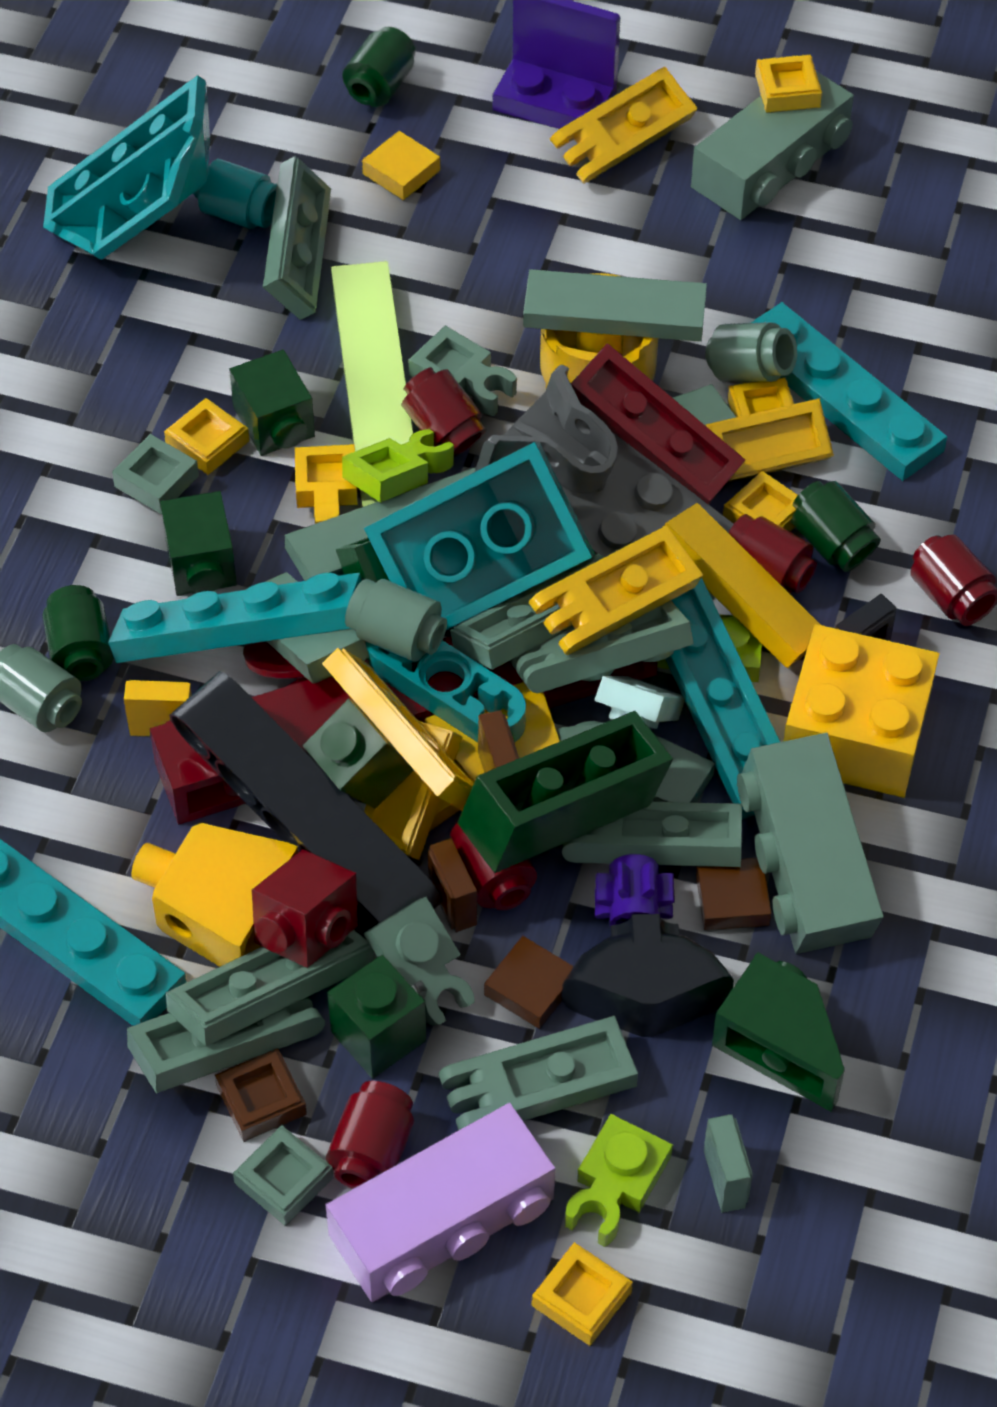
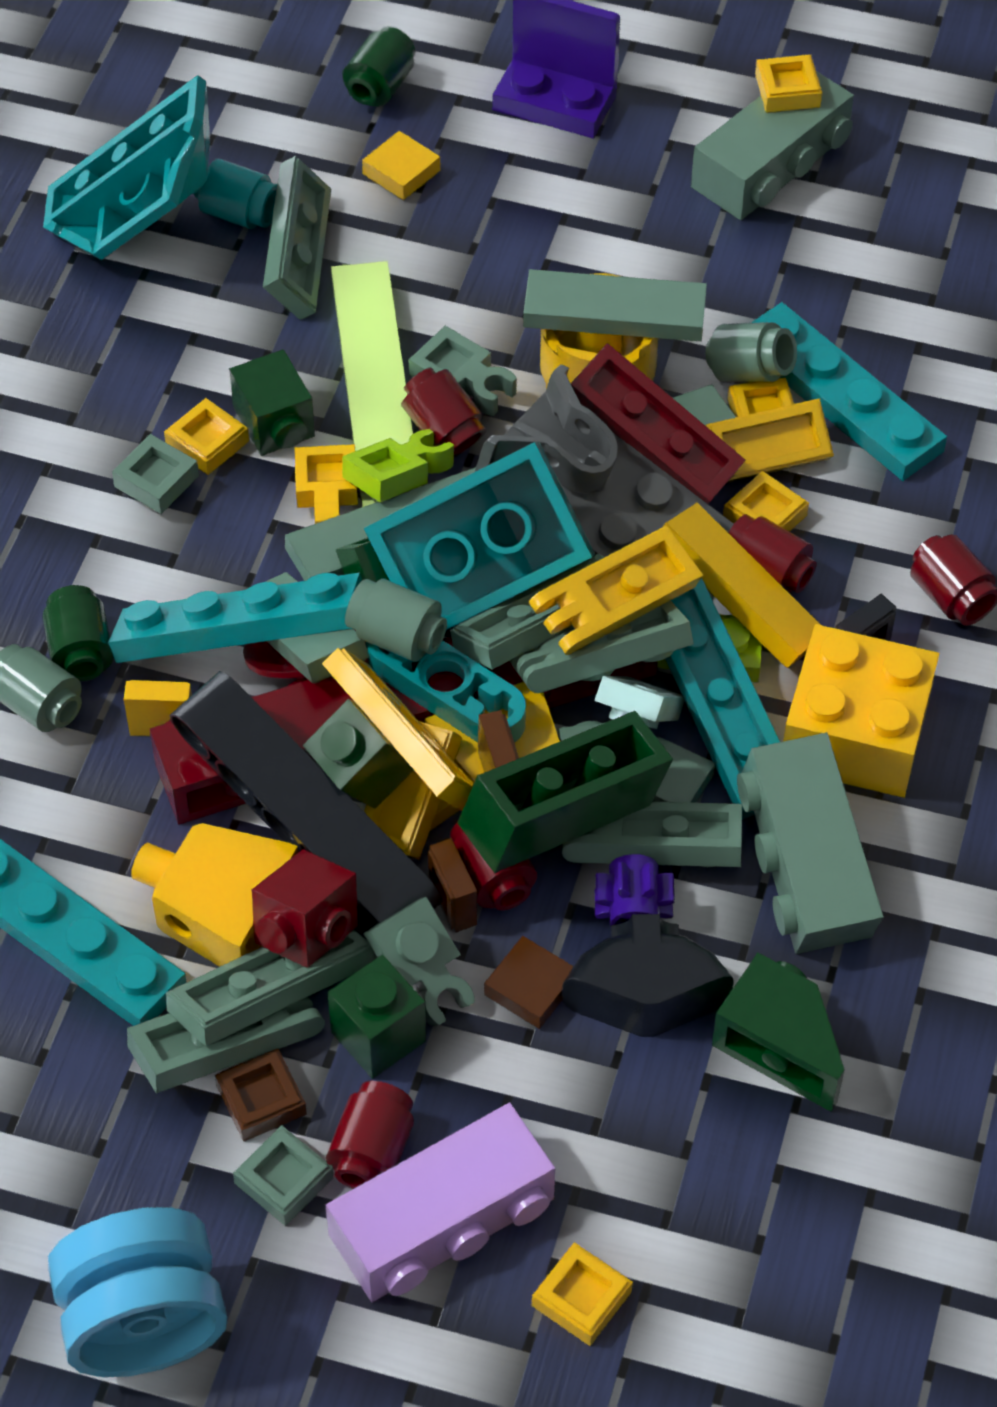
dark green brick [160,491,237,596] -> none
sand green hinge [438,1016,638,1131] -> none
yellow hinge [550,66,698,184] -> none
lime plate [565,1114,673,1247] -> none
reddish brown tile [695,858,771,931] -> none
sand green tile [703,1114,753,1213] -> none
dark green brick [791,481,881,572] -> none
none -> medium azure wheel [48,1207,227,1378]

